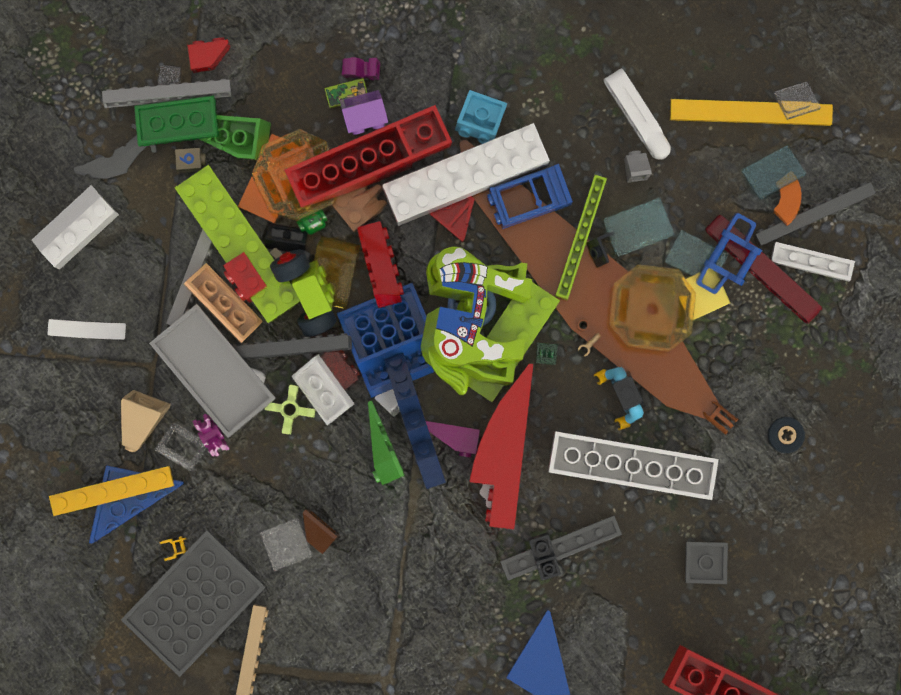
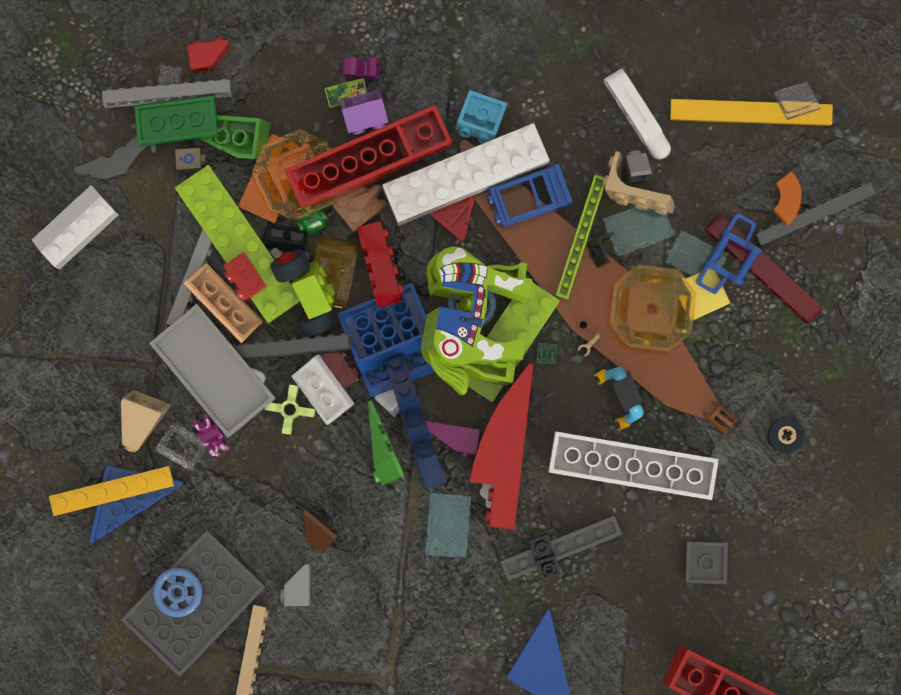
white sticker [48,319,126,340] -> none
yellow piece [159,536,187,561] -> none
clear plate [260,518,313,571] -> none
clear light blue piece [742,145,806,200] -> none
white plate [771,242,855,281] -> none
none -> medium blue plate [153,568,202,617]
none -> light grey slope [280,563,311,606]
none -> clear light blue tile [425,493,471,558]
none -> tan bracket [603,151,675,215]

